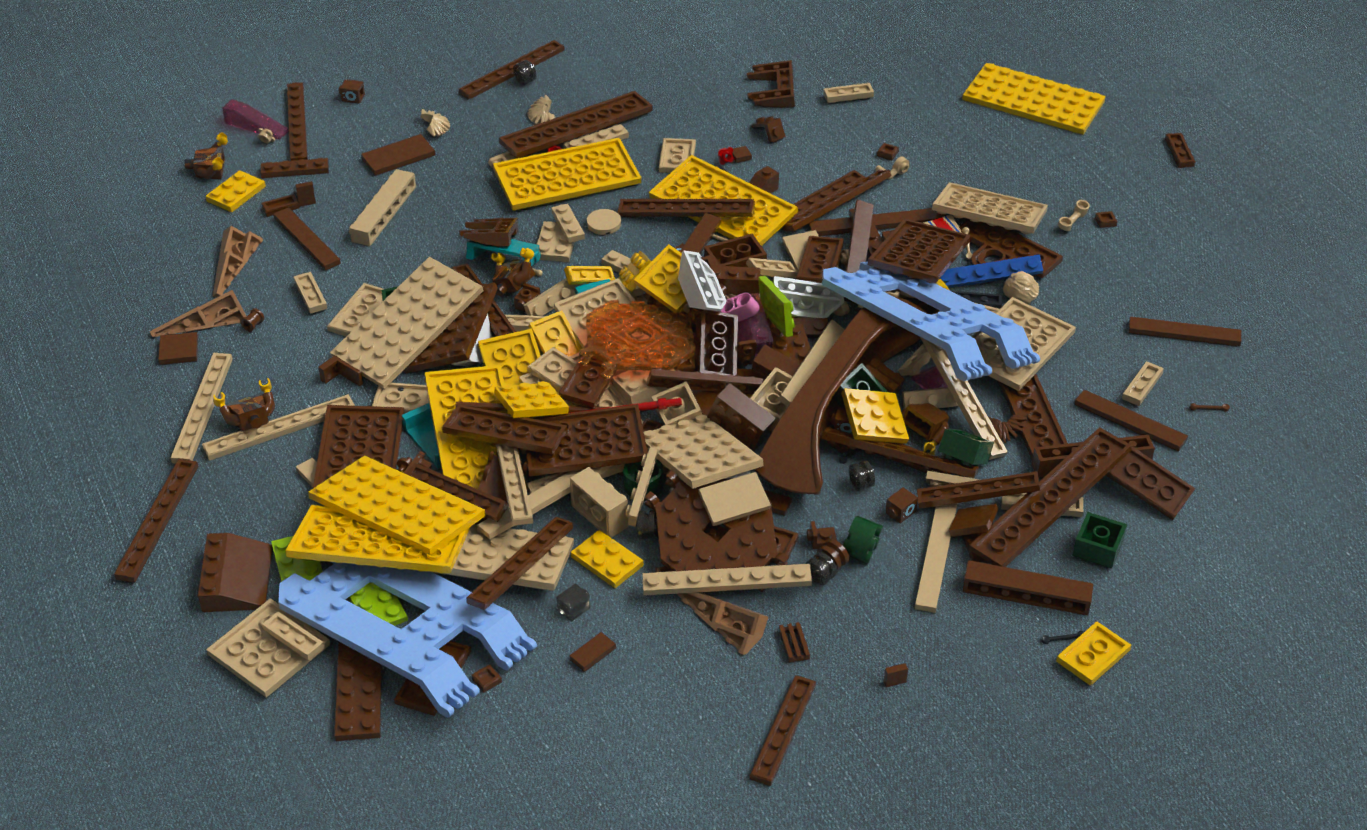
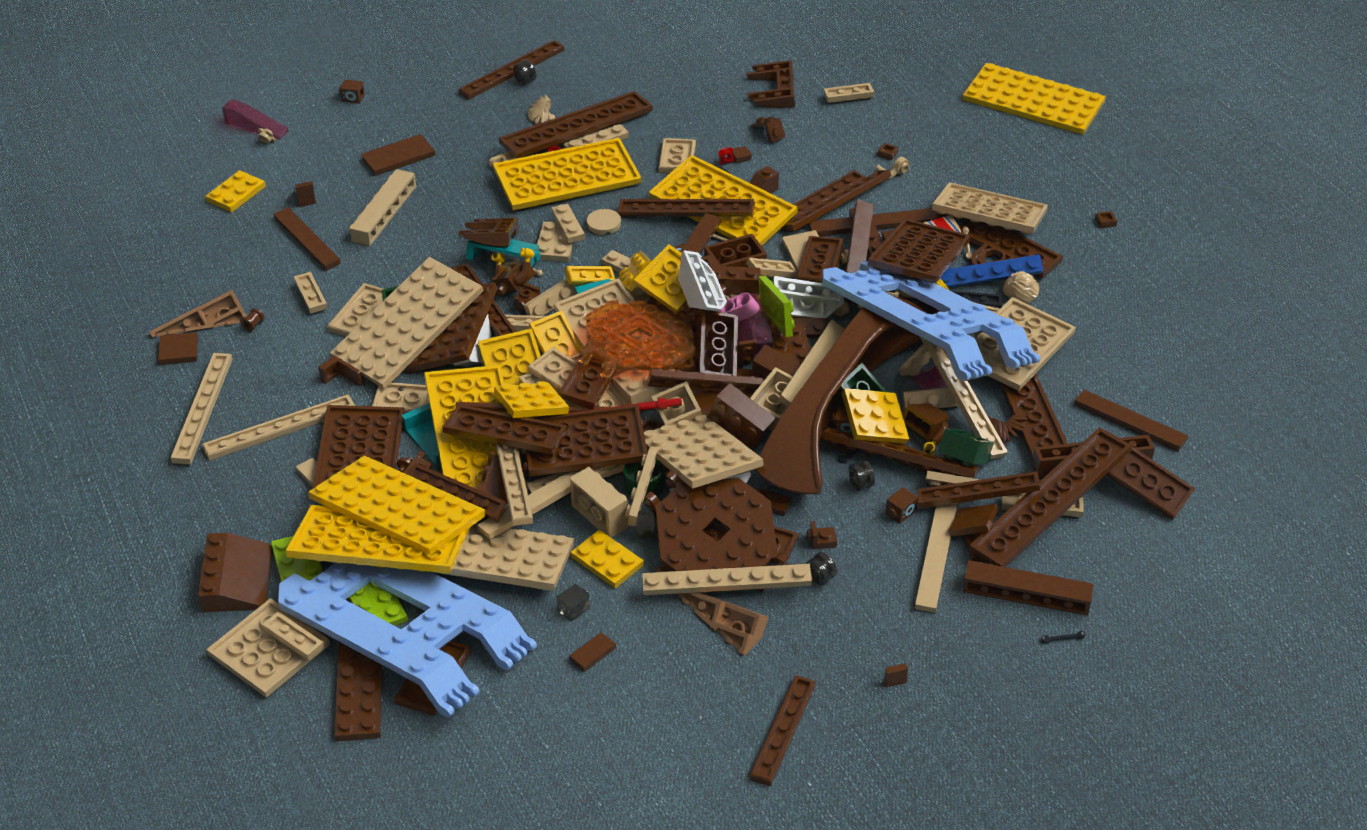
reddish brown plate [114,459,199,583] -> none
torso [184,132,228,179] -> none
medium nougat wedge [213,226,263,297] -> none
reddish brown torso [213,378,275,431] -> none
reddish brown plate [261,158,329,179] -> none
reddish brown tile [261,194,300,217] -> none
reddish brown plate [287,82,308,161] -> none
tan hair [421,109,450,137] -> none
reddish brown tile [466,517,573,610] -> none
reddish brown tile [471,664,502,693] -> none
tan tile [699,472,771,526] -> none
reddish brown tile [779,622,810,663] -> none
reddish brown wheel [817,539,849,572] -> none
dark green brick [843,516,883,564] -> none
reddish brown brick [866,359,905,394] -> none
yellow plate [1056,622,1131,686] -> none
tan bar [1058,200,1090,231] -> none
dark green brick [1072,512,1127,569] -> none
tan plate [1122,361,1164,406] -> none
reddish brown tile [1129,316,1241,346] -> none
reddish brown tile [1165,133,1196,168] -> none
reddish brown hinge [1190,403,1230,412] -> none

